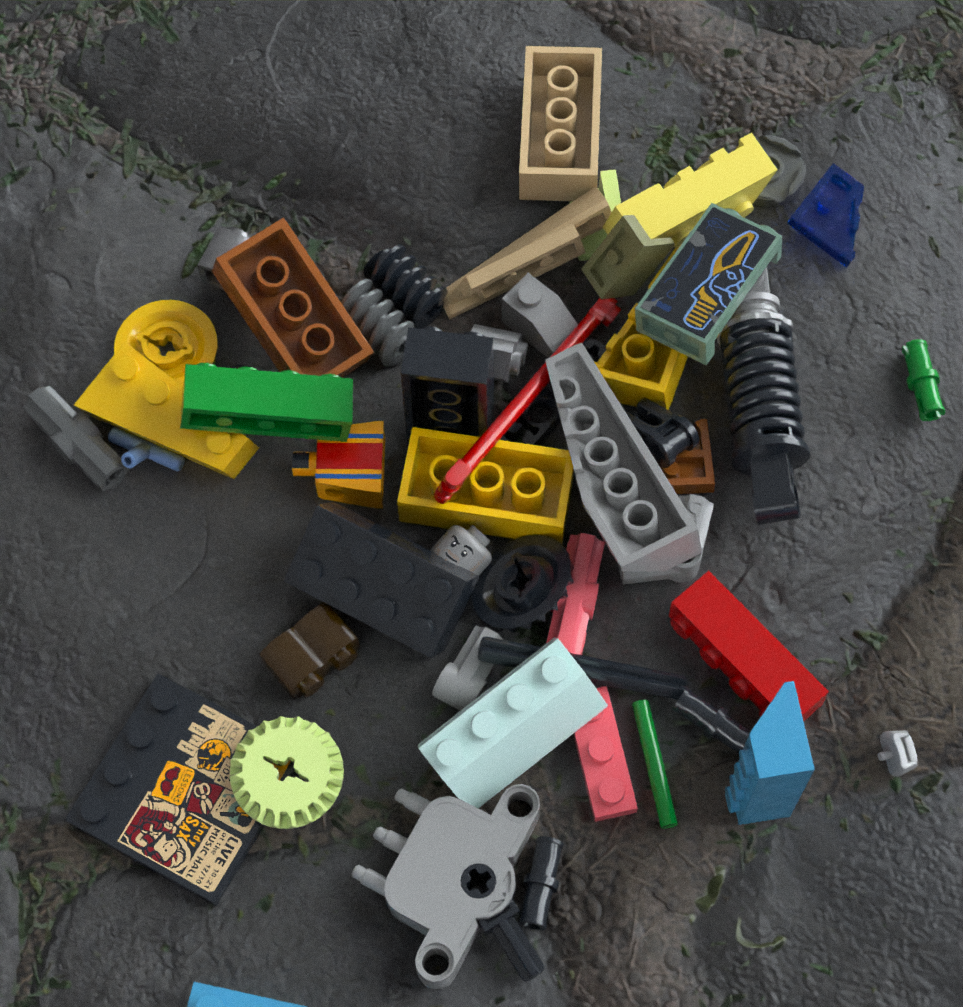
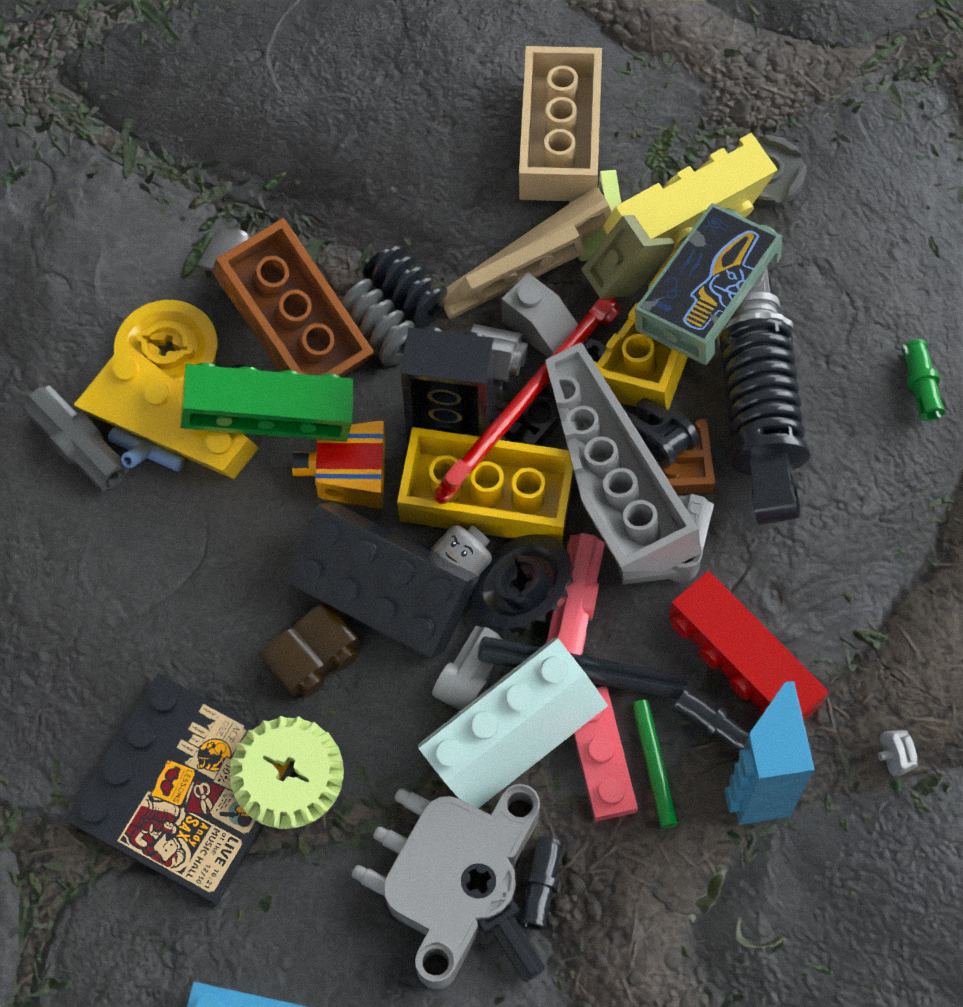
clear blue wing [787,163,864,268] -> none

